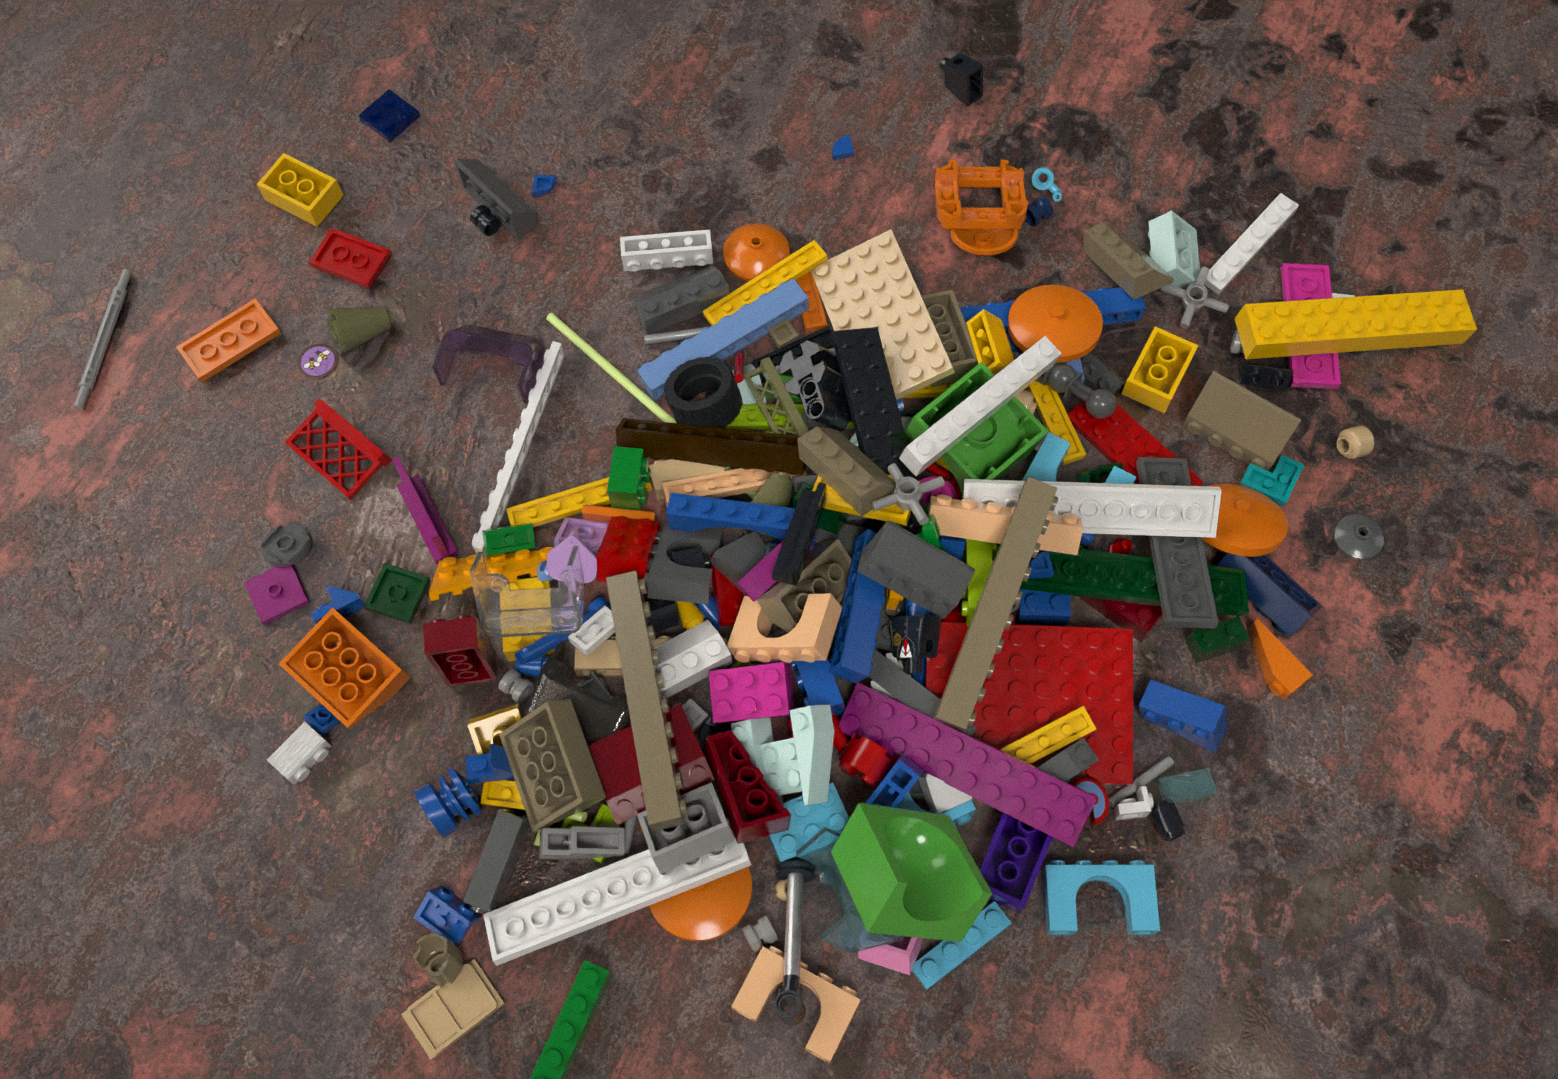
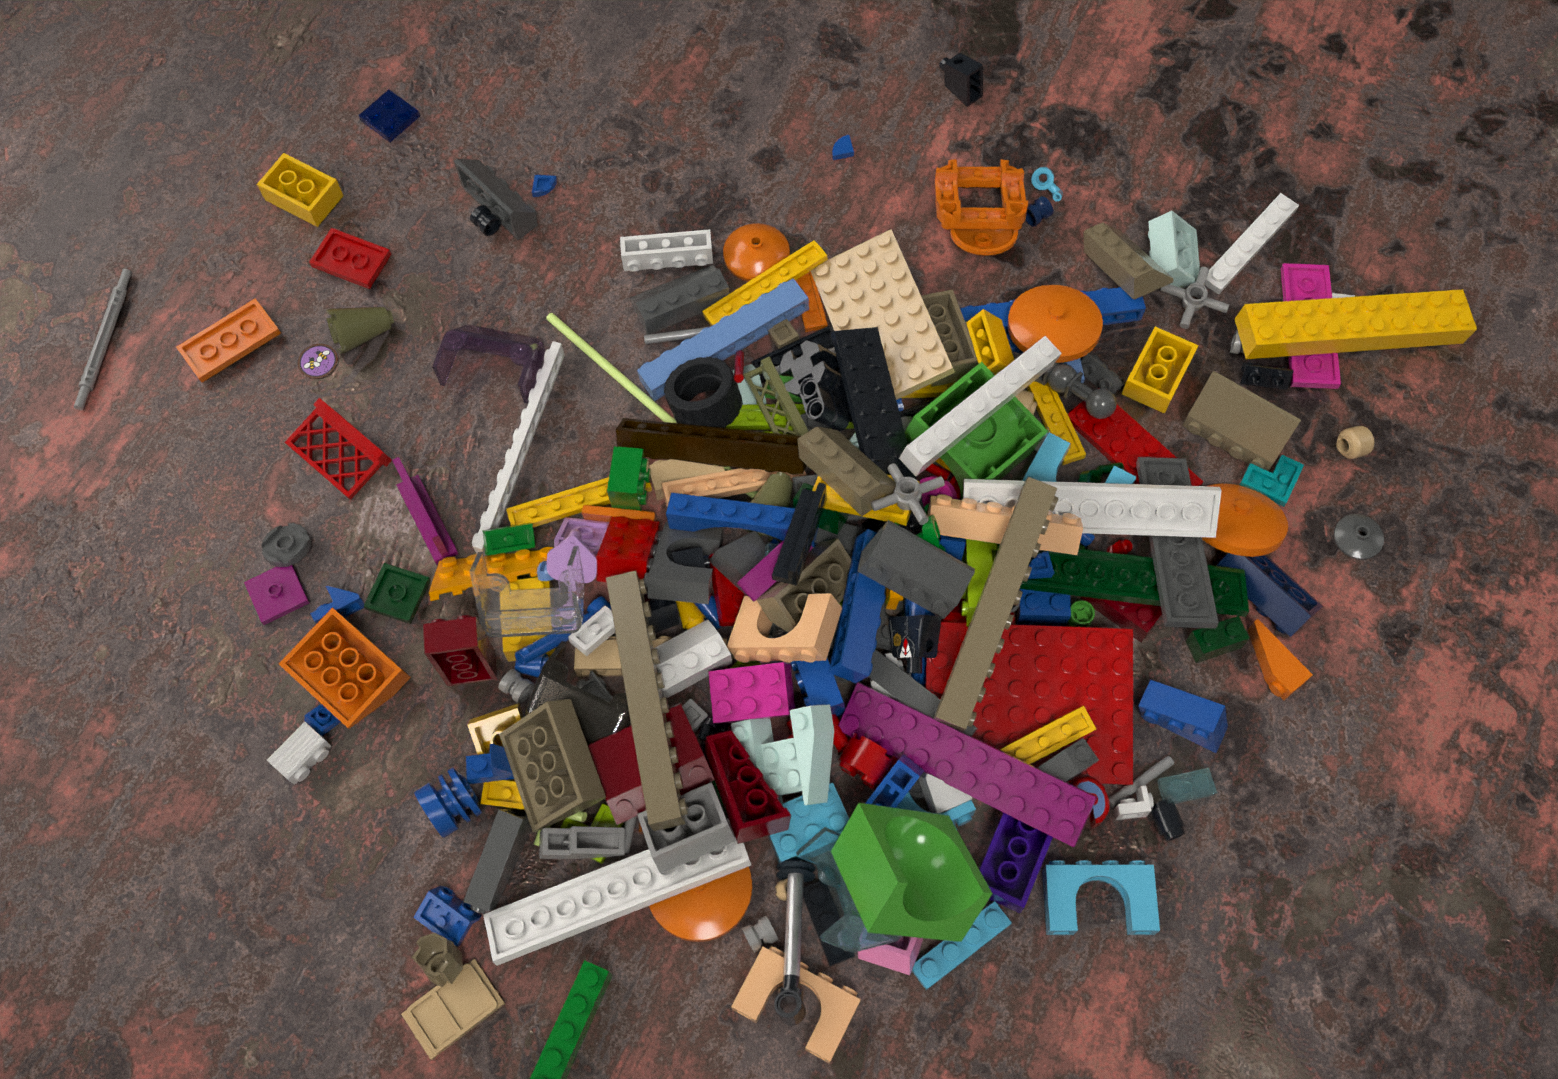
none -> black plate [803,879,855,967]
none -> bright green wheel [1067,600,1095,627]

